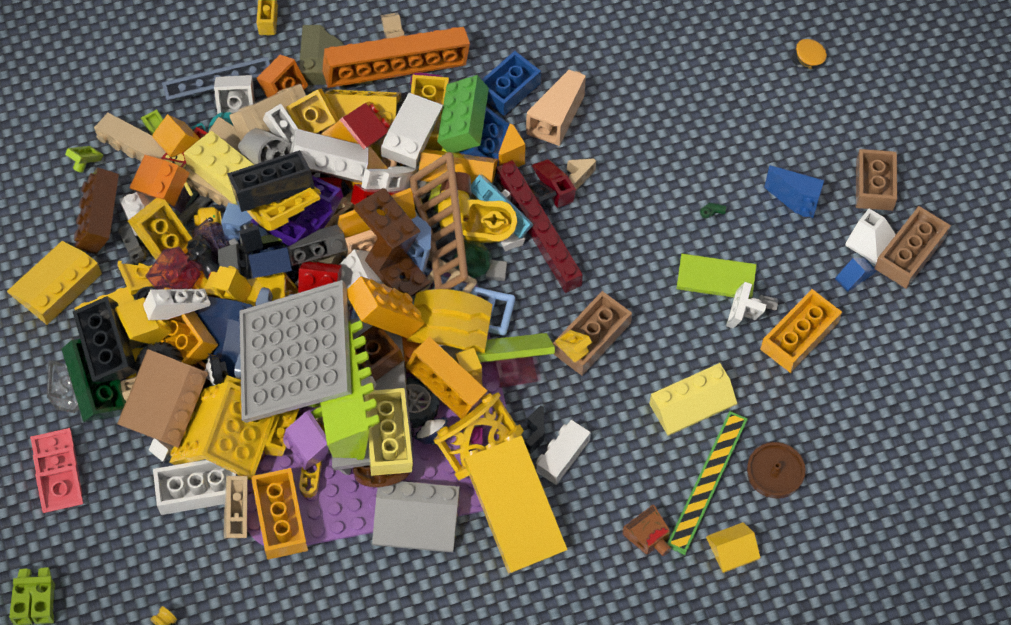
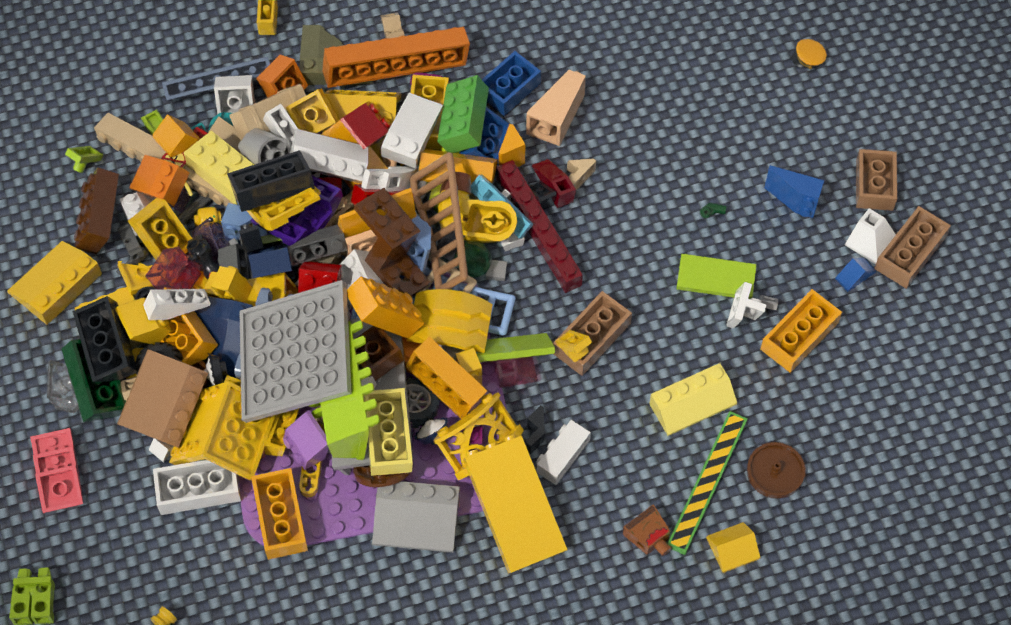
tan slope [224,476,247,538] -> none

